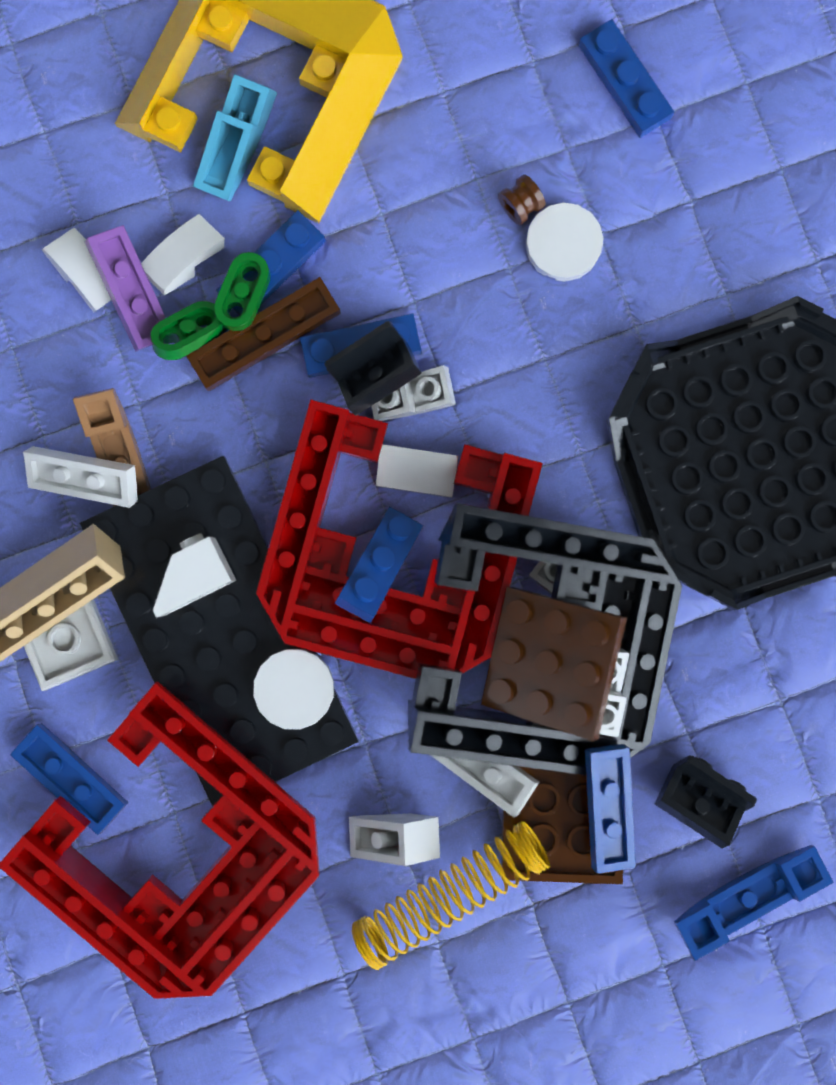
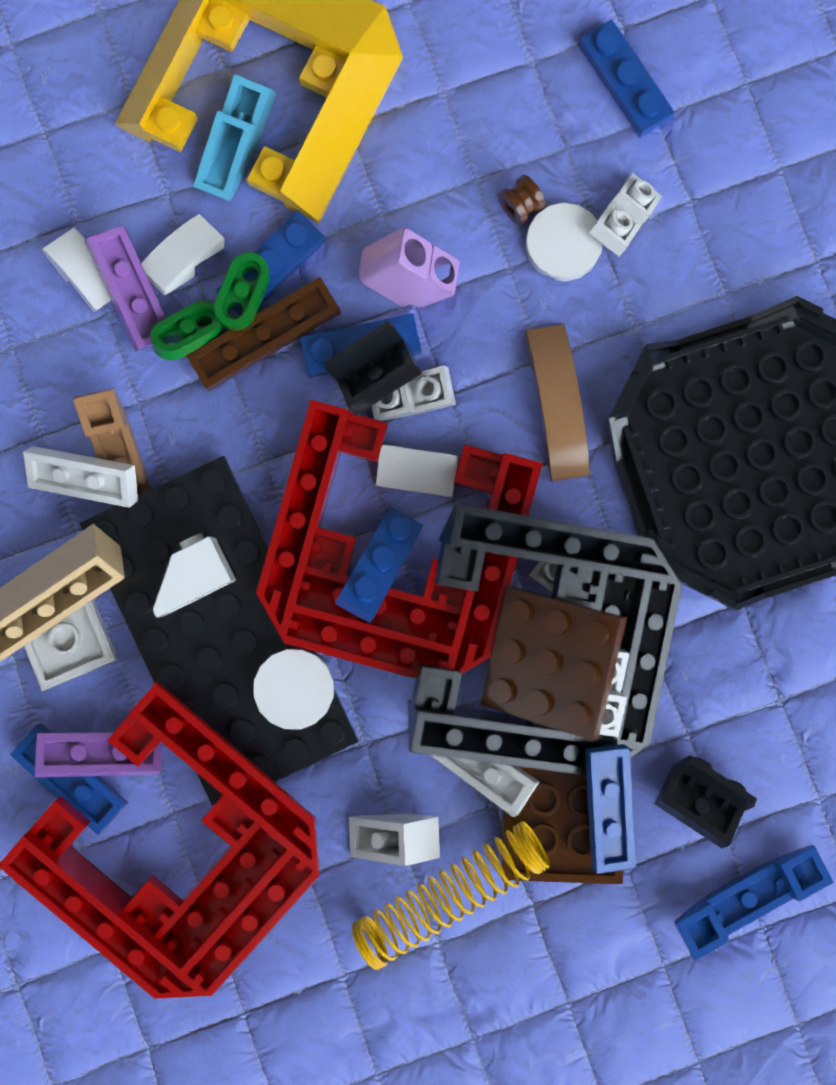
none -> medium lavender plate [35,733,162,777]
none -> lavender piece [359,227,460,307]
none -> medium nougat slope [525,324,590,482]
none -> white slope [589,173,662,257]

